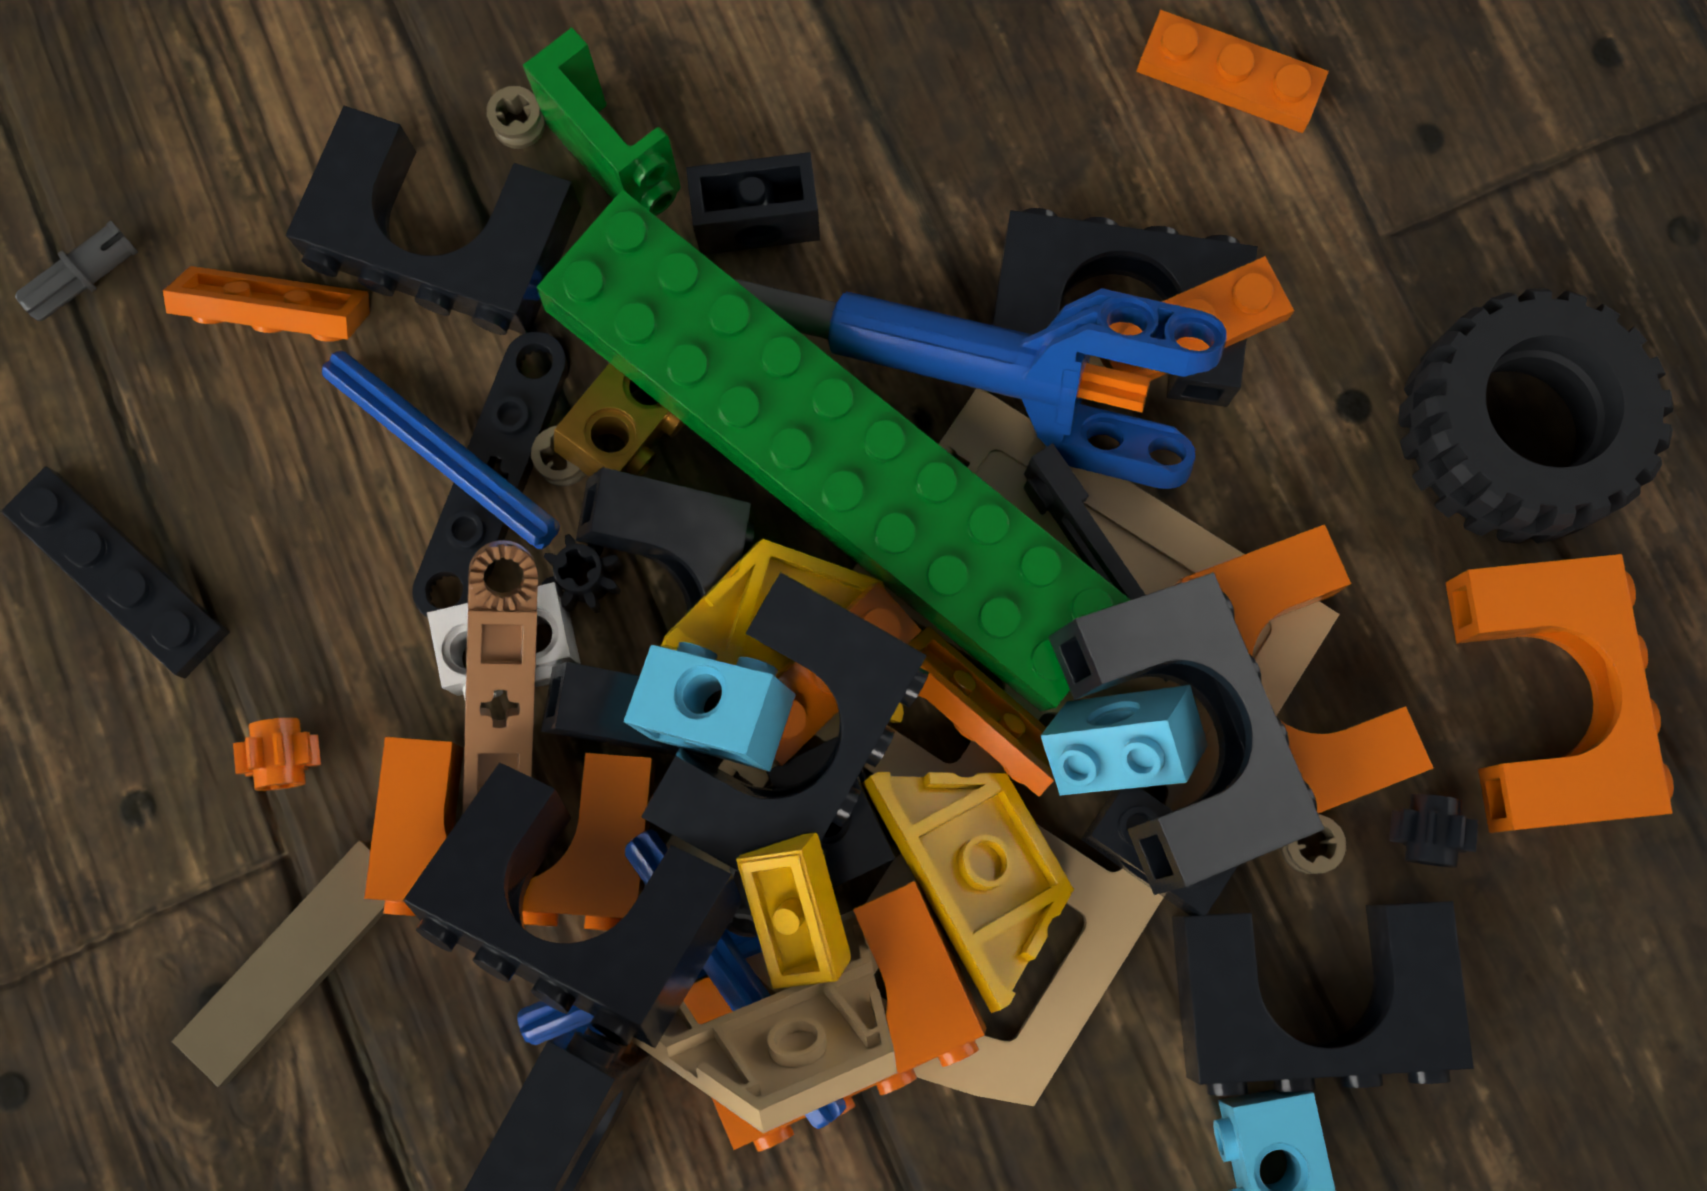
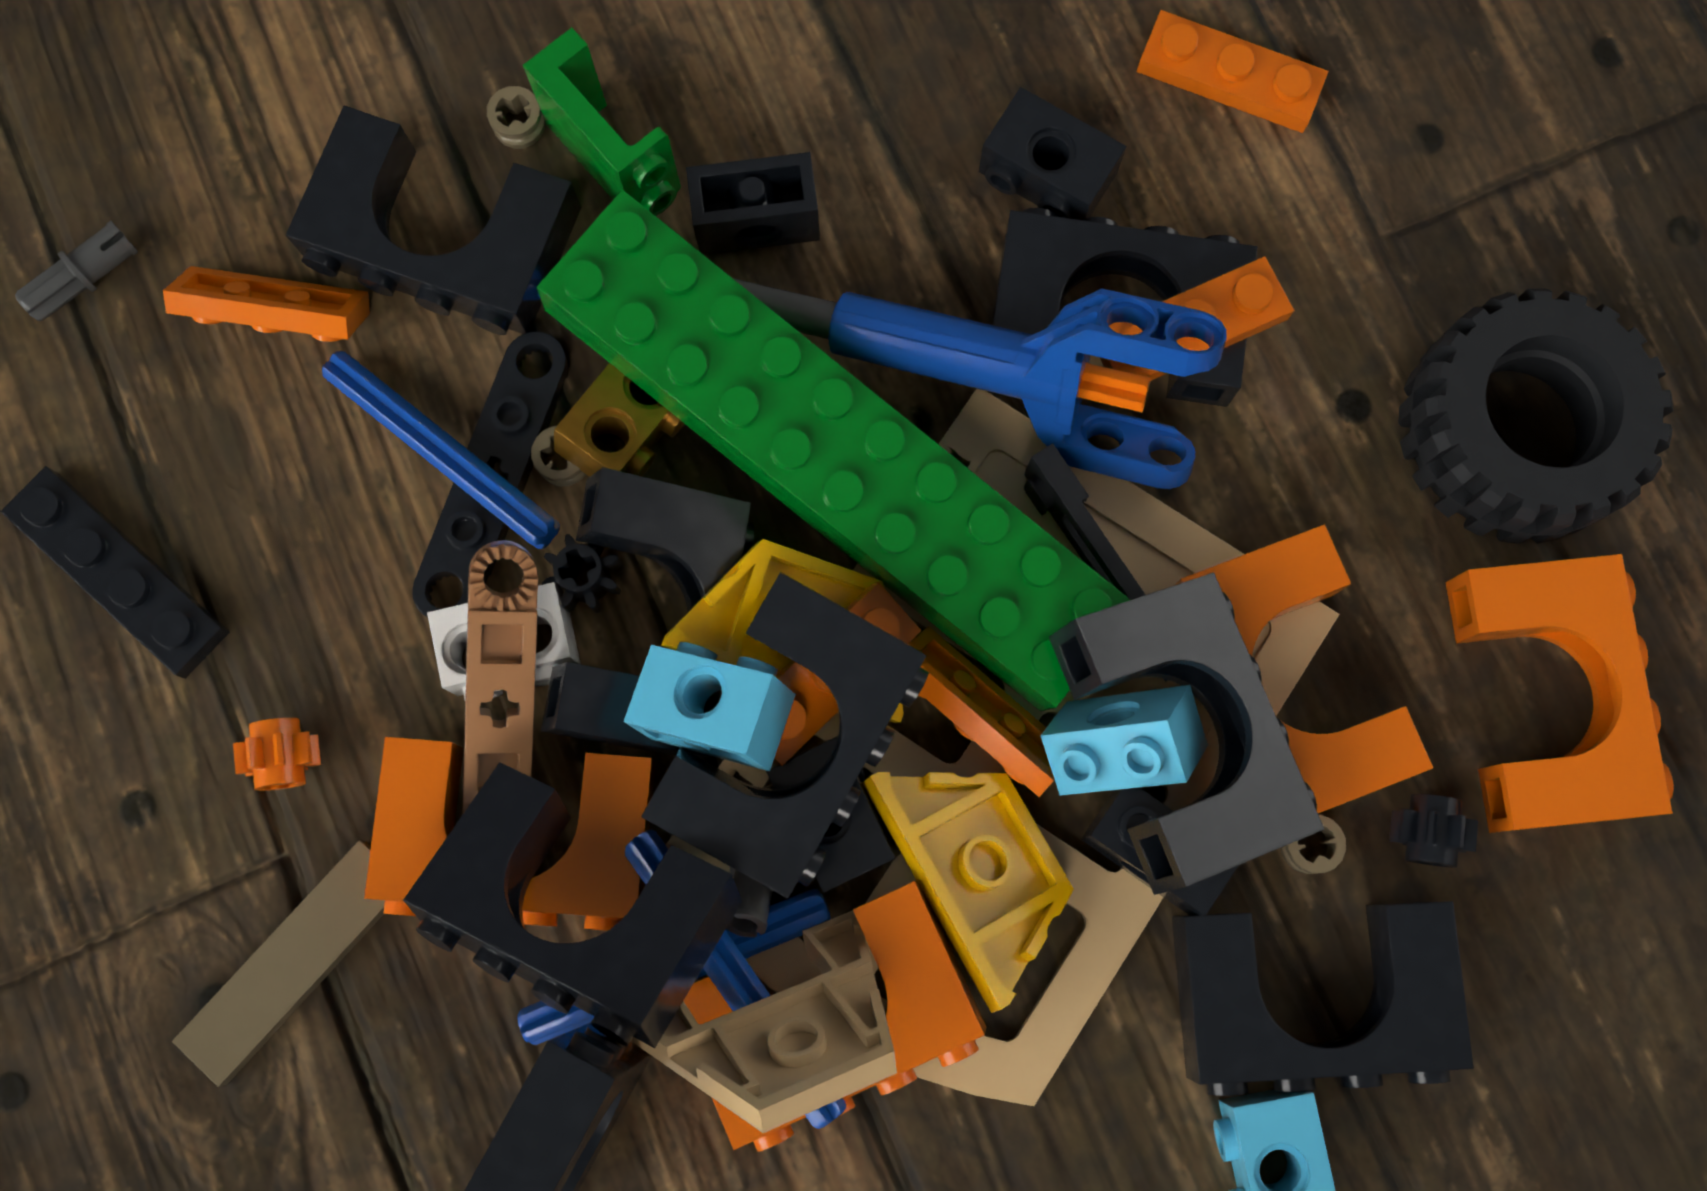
yellow slope [736,833,851,989] -> none
none -> black brick [979,87,1127,221]

